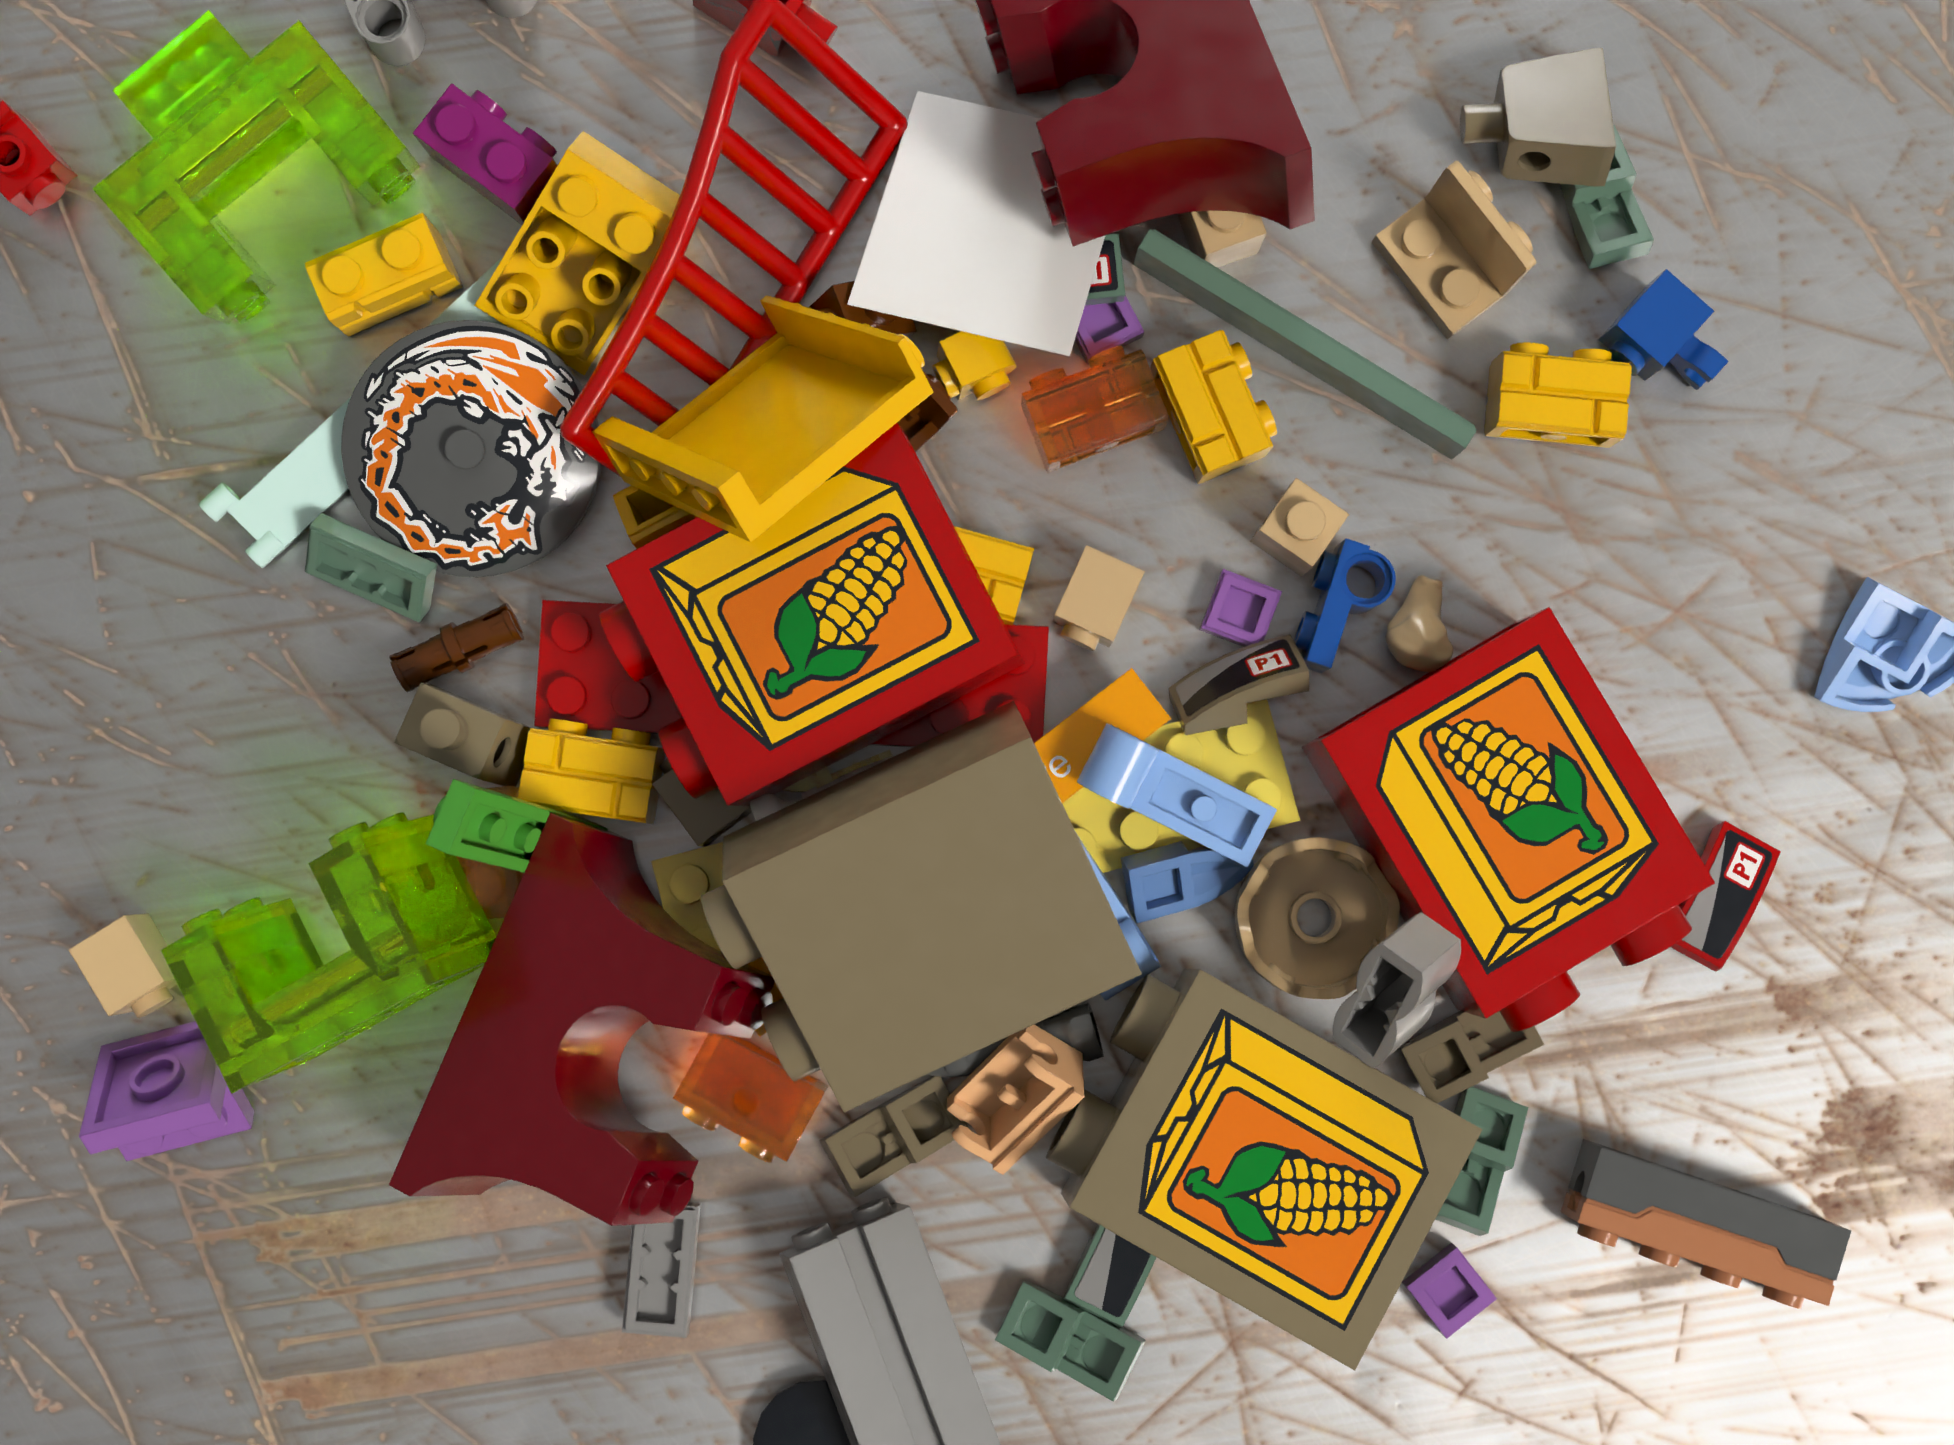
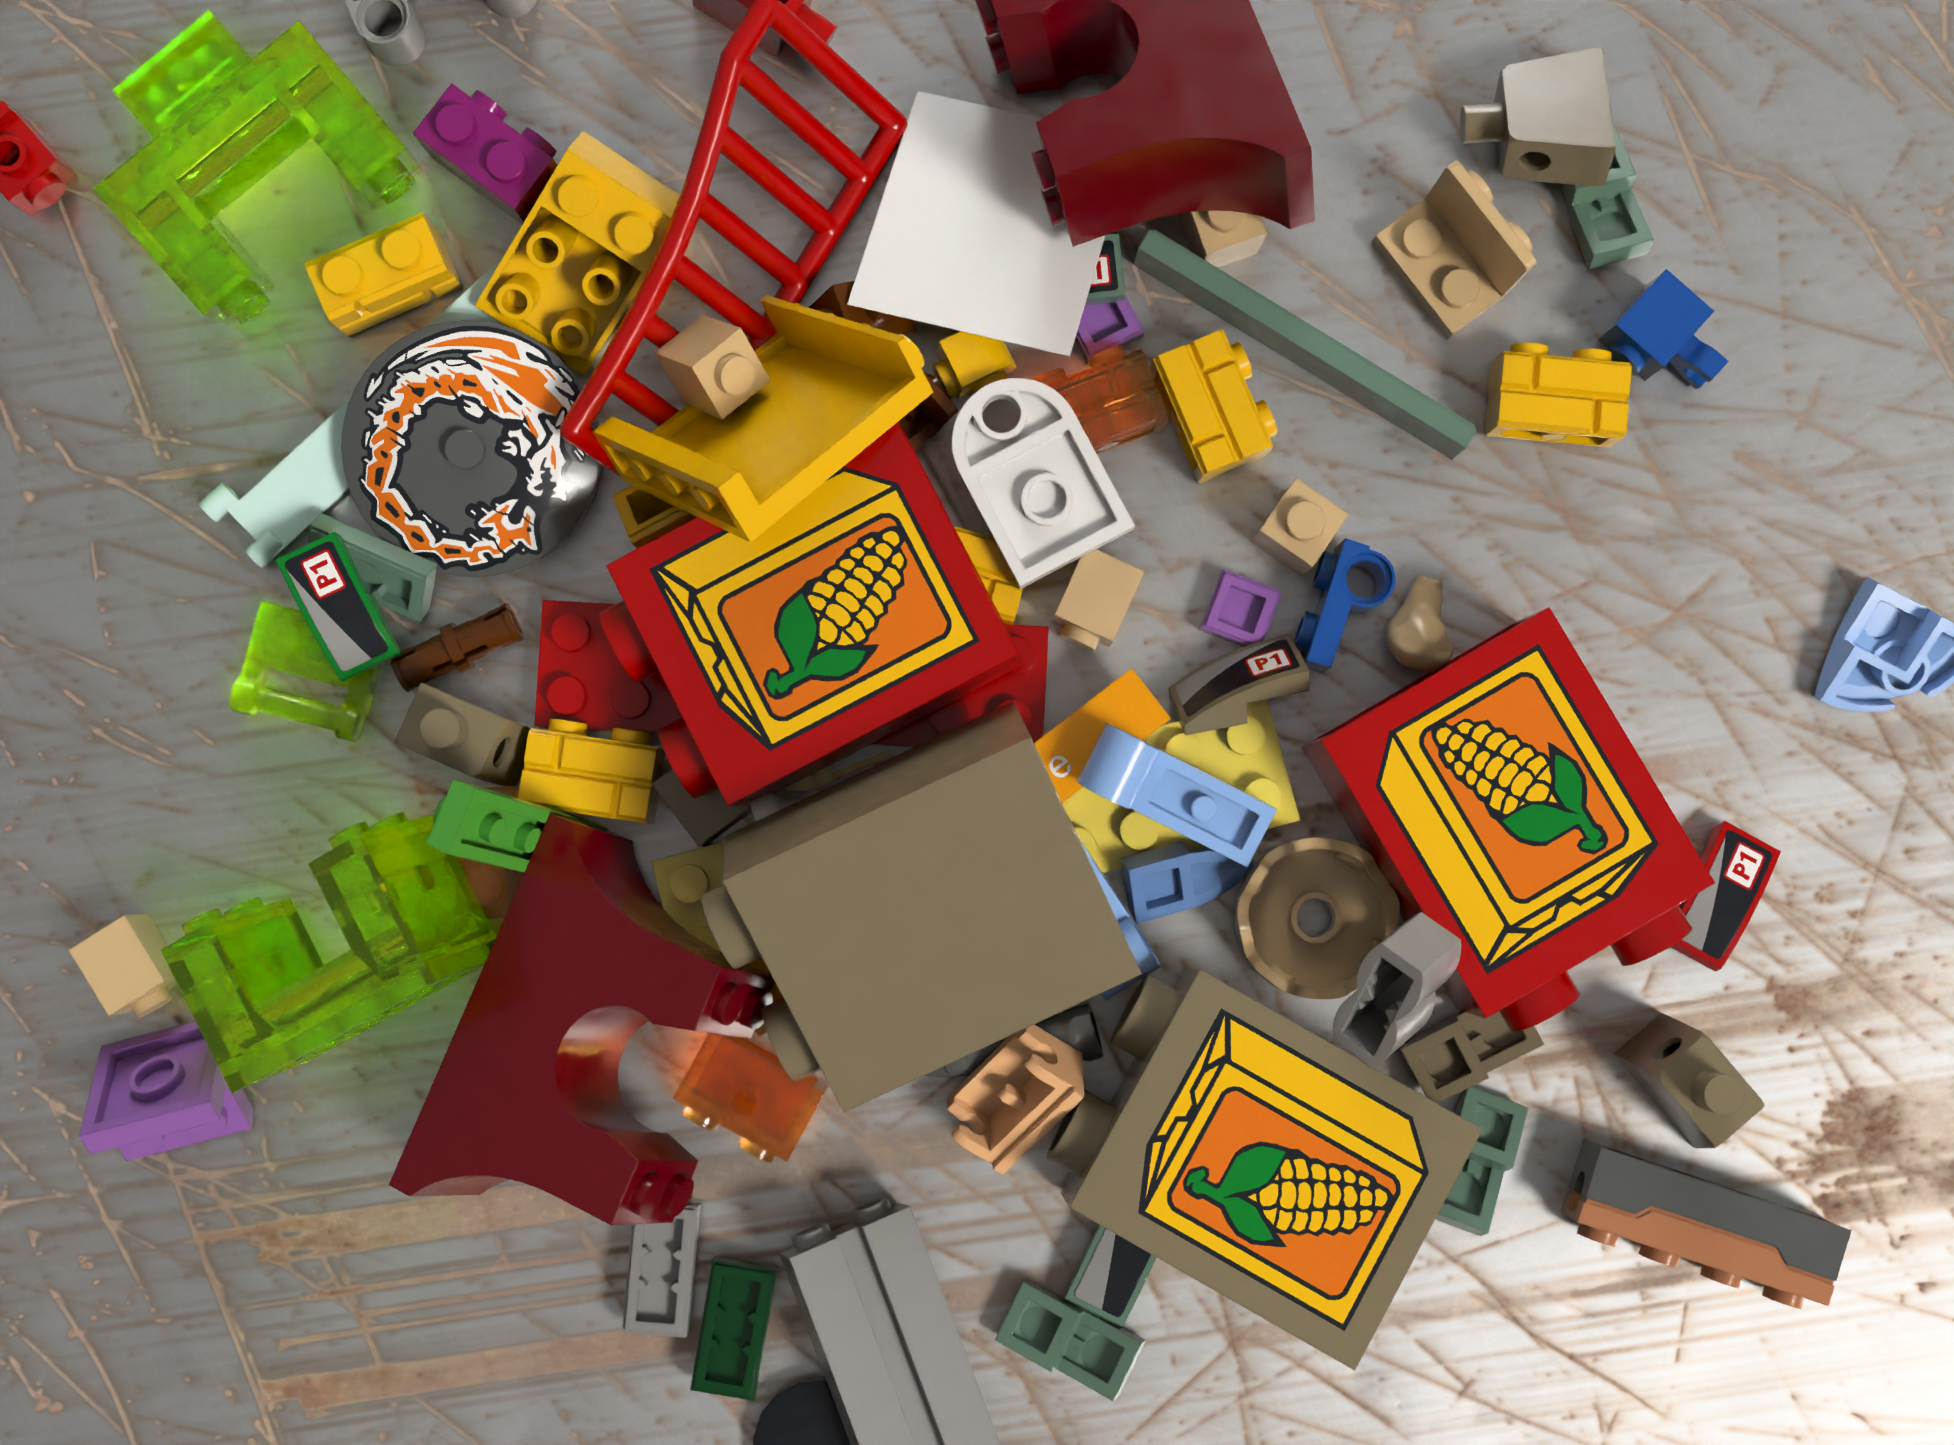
dark tan slope [819,1076,969,1197] -> none
medium lavender tile [1402,1243,1497,1339] -> none
none -> clear neon green plate [230,601,382,743]
none -> slope [275,531,402,682]
none -> tan brick [654,315,771,419]
none -> dark green plate [690,1256,778,1401]
none -> white tile [952,378,1135,589]
none -> dark tan torso [1614,1013,1765,1149]

